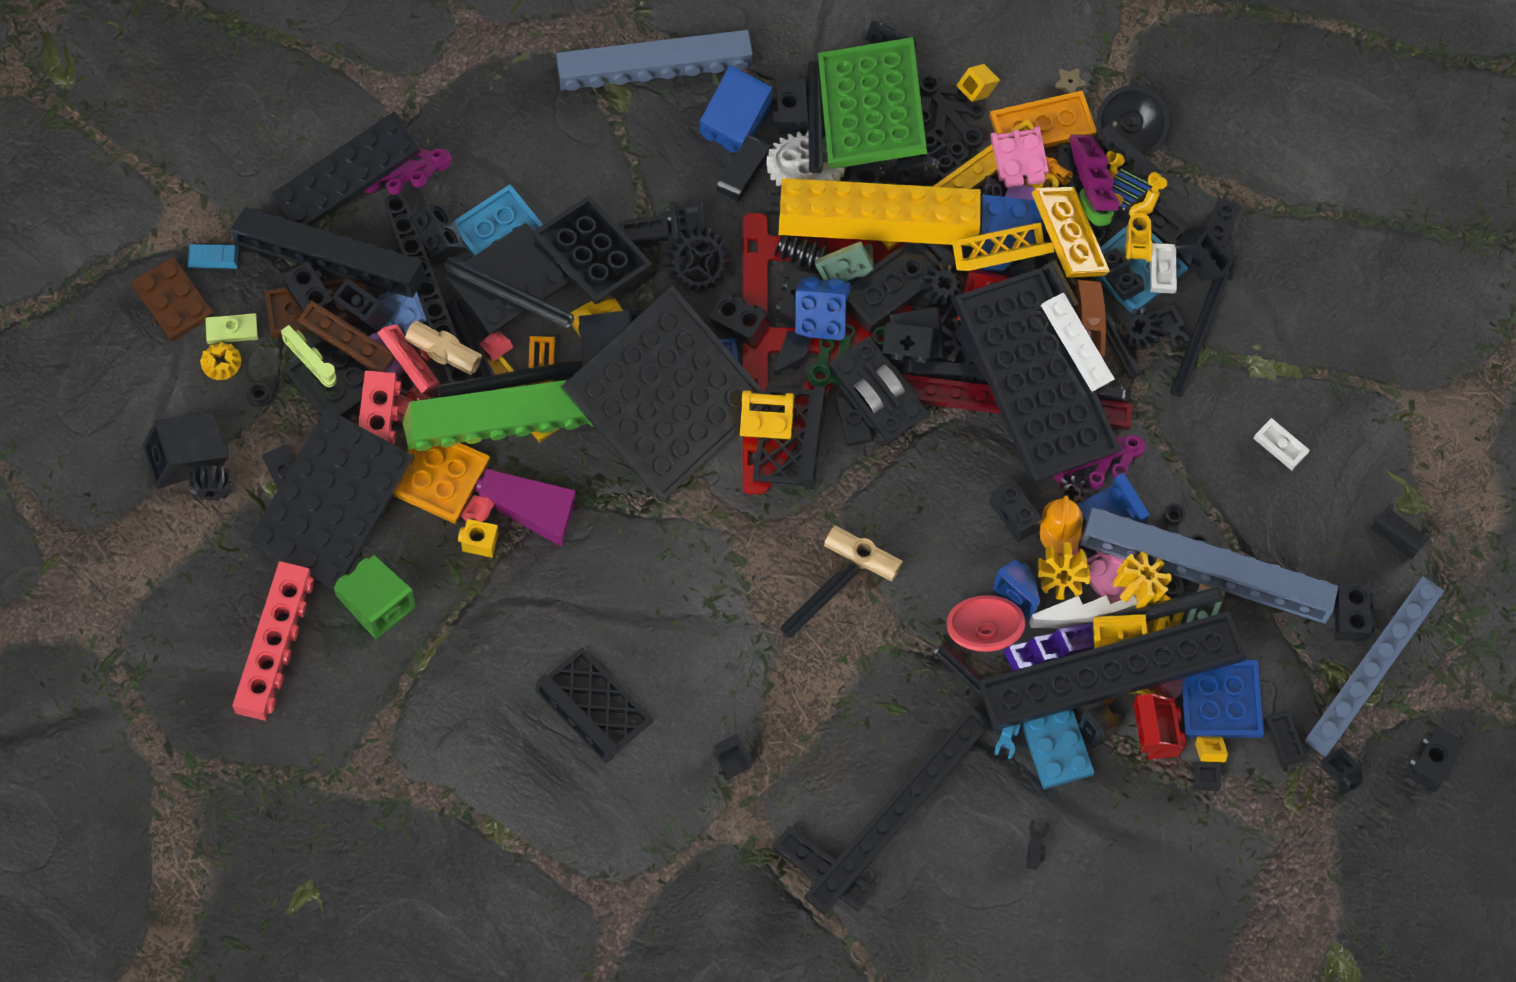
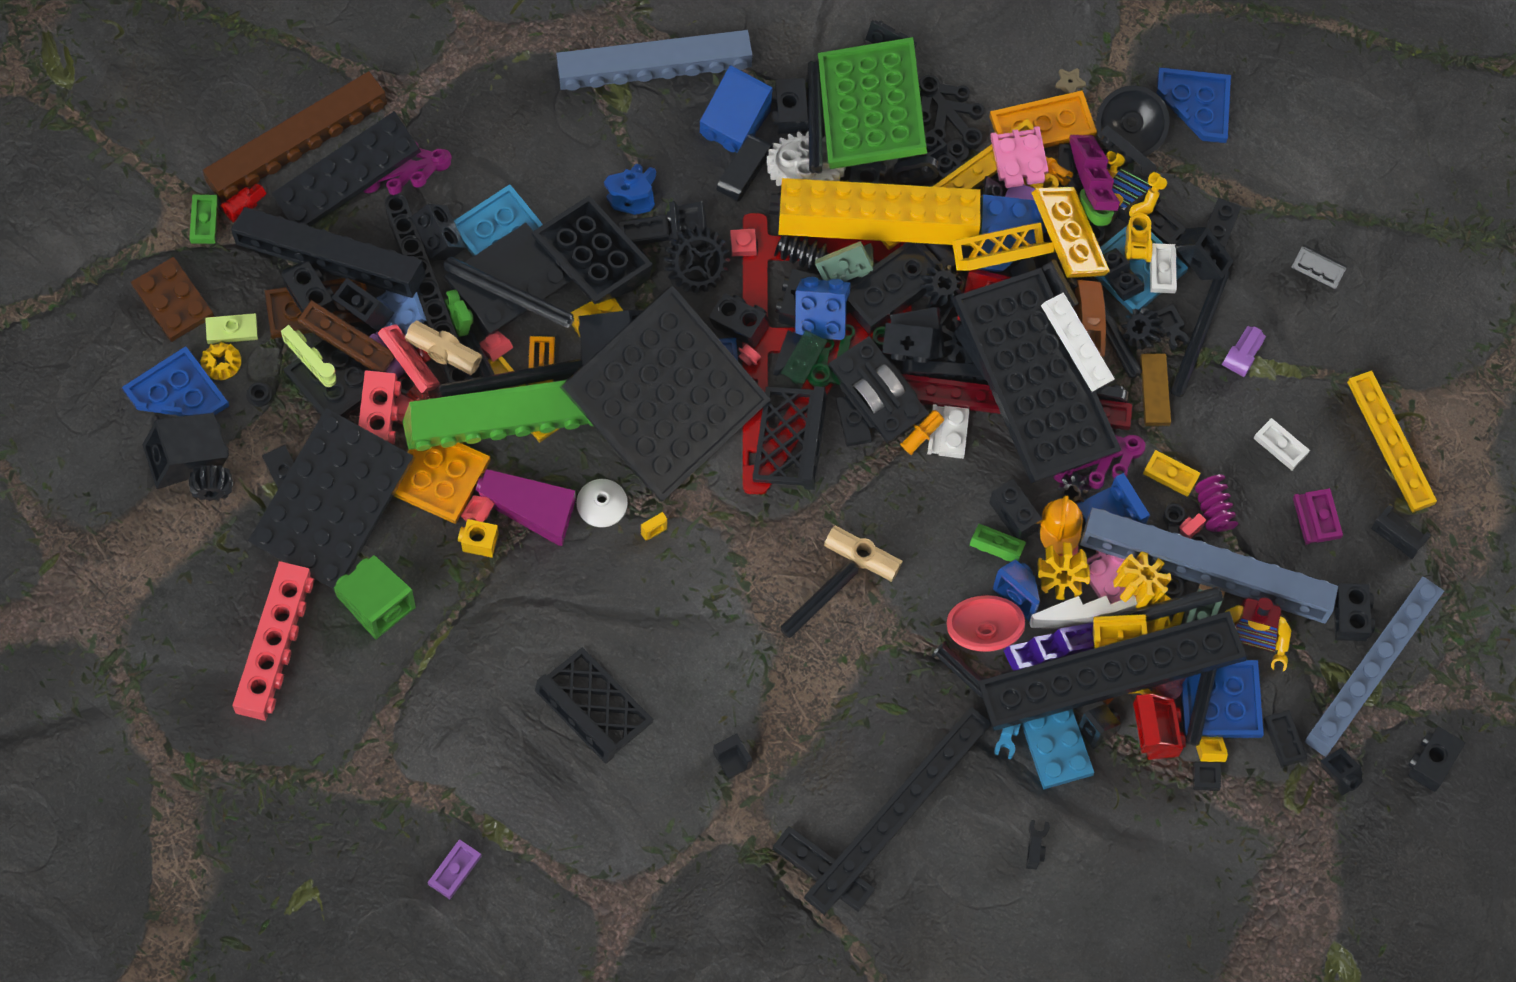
dark azure tile [188,244,239,269] -> none
yellow plate [740,390,794,440] -> none
yellow brick [956,64,1000,102] -> none
none -> blue plate [122,346,229,416]
none -> bright green plate [190,195,219,244]
none -> reddish brown brick [203,71,387,203]
none -> red hinge [221,184,267,222]
none -> medium lavender plate [428,839,482,899]
none -> bright green plate [444,290,473,337]
none -> white dish [576,479,628,527]
none -> blue hinge [604,164,656,215]
none -> yellow tile [641,512,667,541]
none -> coral plate [730,229,757,257]
none -> coral plate [738,344,761,366]
none -> clear green hinge [781,330,827,385]
none -> light orange axle [900,410,944,456]
none -> white plate [927,404,969,459]
none -> bright green plate [970,524,1026,562]
none -> pearl gold tile [1140,354,1171,426]
none -> yellow plate [1143,450,1201,497]
none -> blue plate [1156,67,1231,143]
none -> coral plate [1179,513,1206,539]
none -> black axle [1186,669,1217,746]
none -> magenta piece [1195,475,1238,532]
none -> medium lavender piece [1222,326,1266,377]
none -> torso [1225,597,1291,671]
none -> plate [1292,244,1348,289]
none -> magenta plate [1293,488,1343,545]
none -> yellow plate [1347,371,1437,513]

